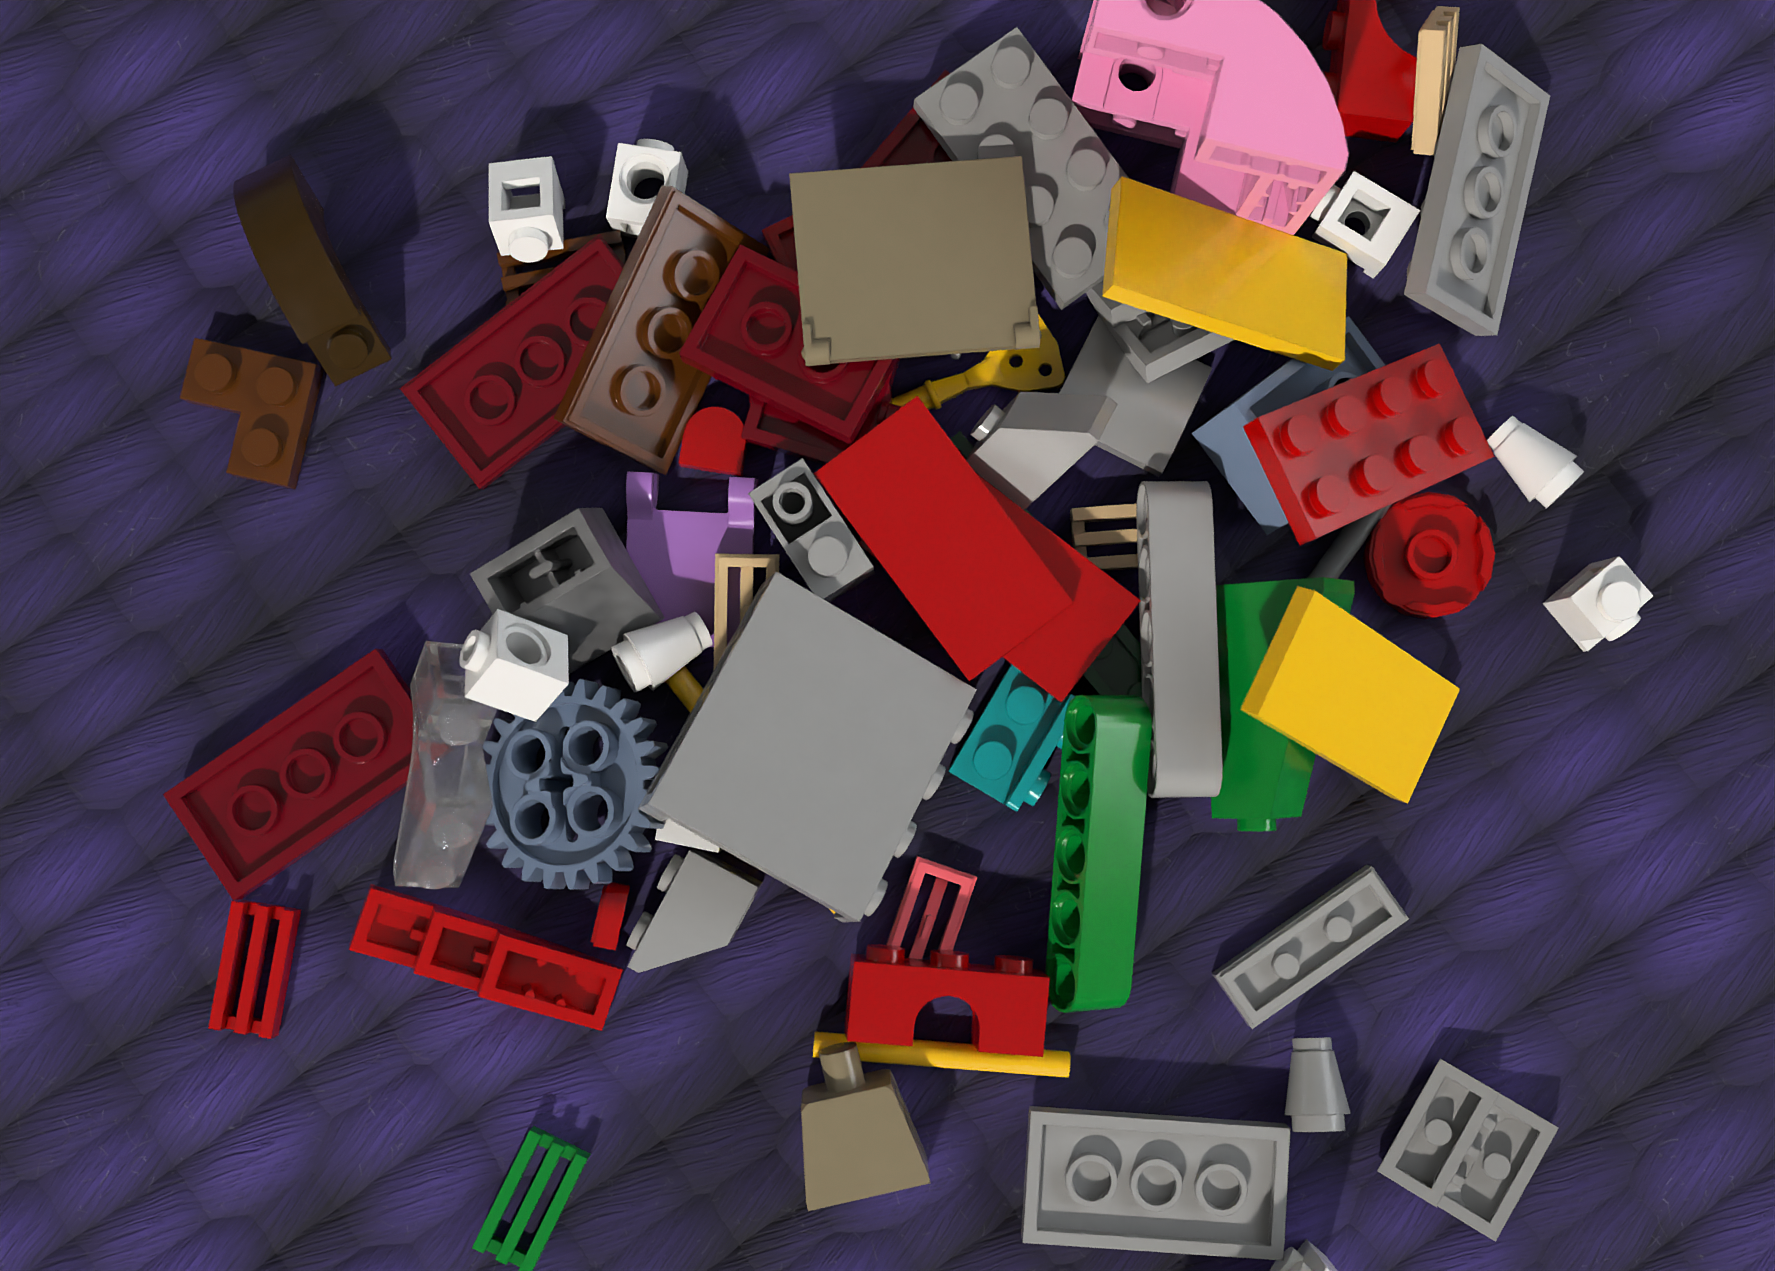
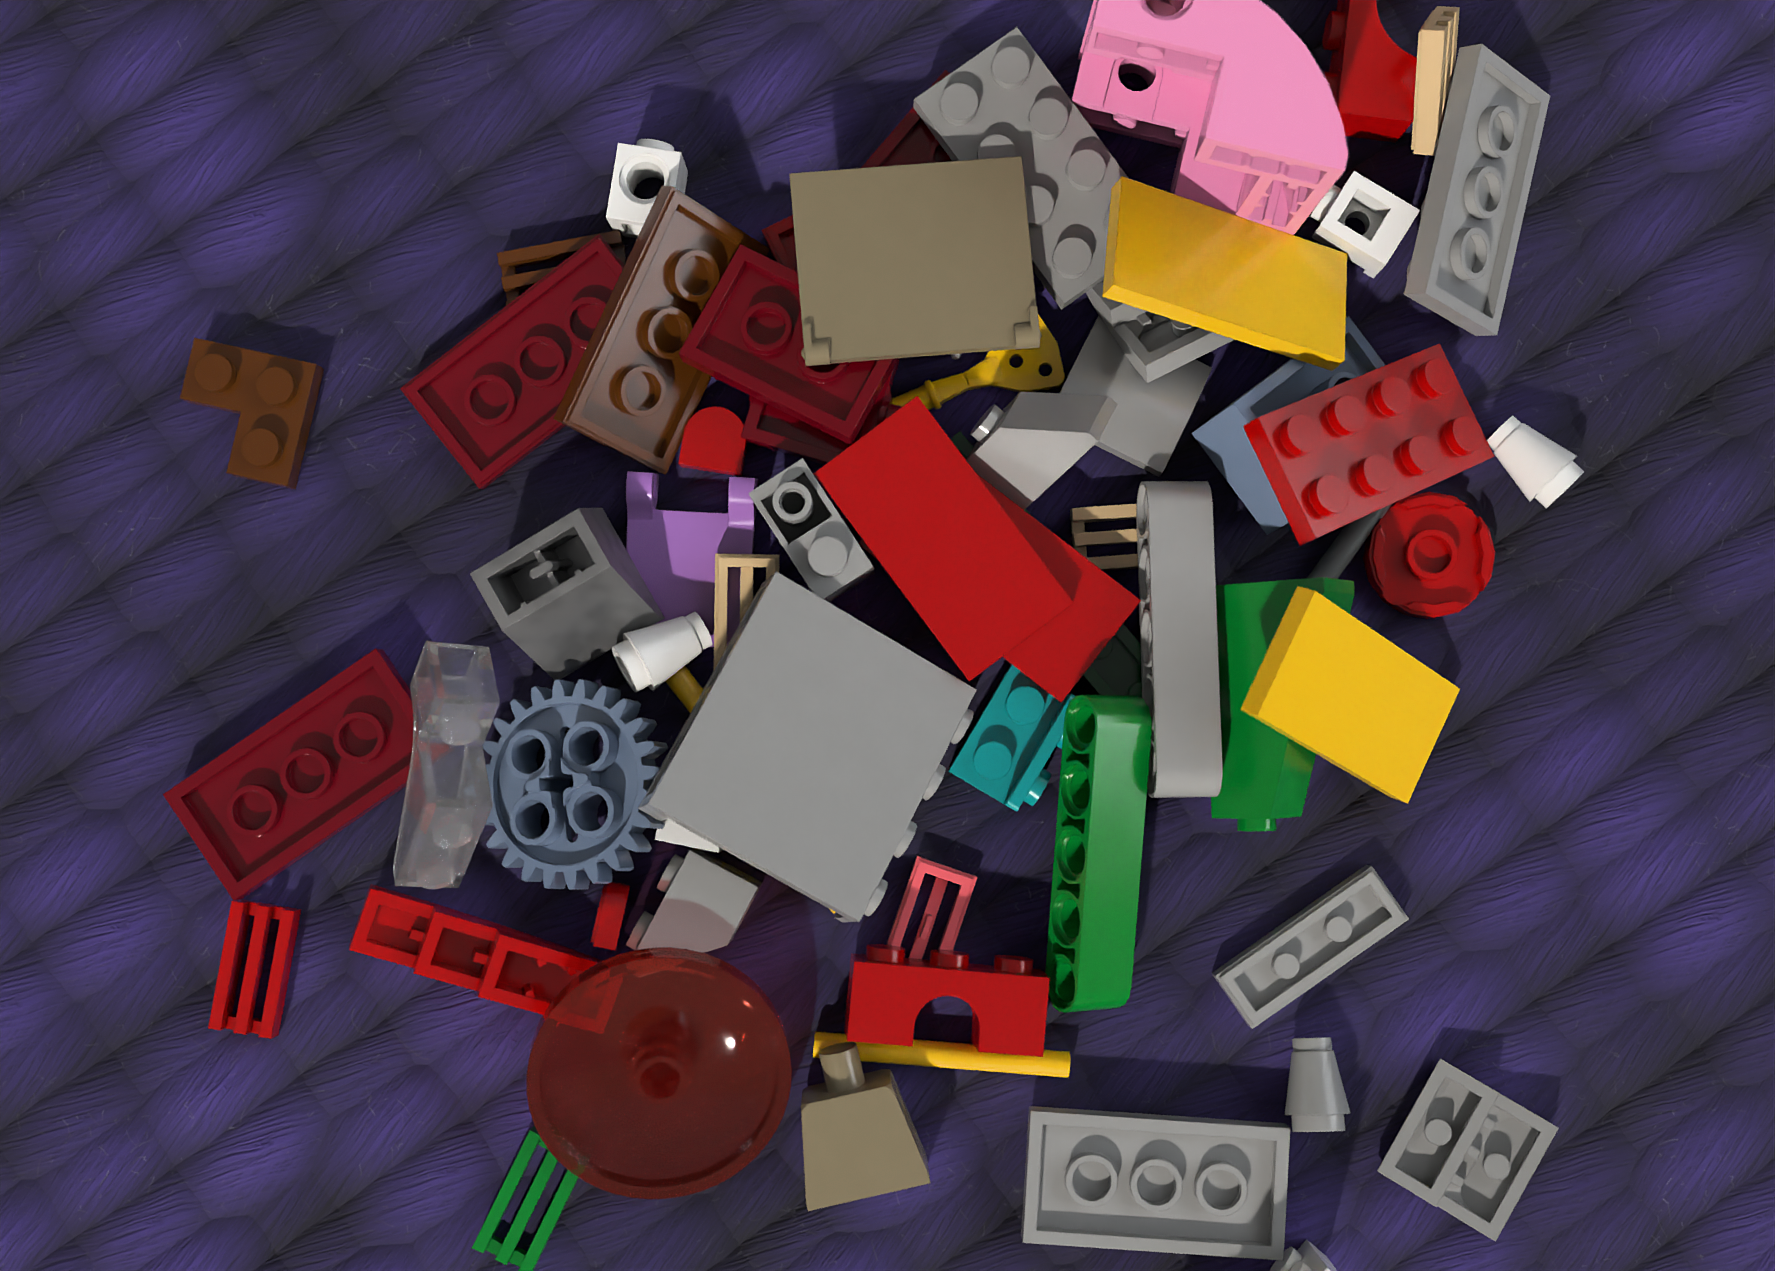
dark brown arch [233,154,392,386] -> none
white brick [460,609,569,722] -> none
white brick [489,156,565,262] -> none
white brick [1542,556,1653,652] -> none
none -> clear red dish [527,947,792,1199]

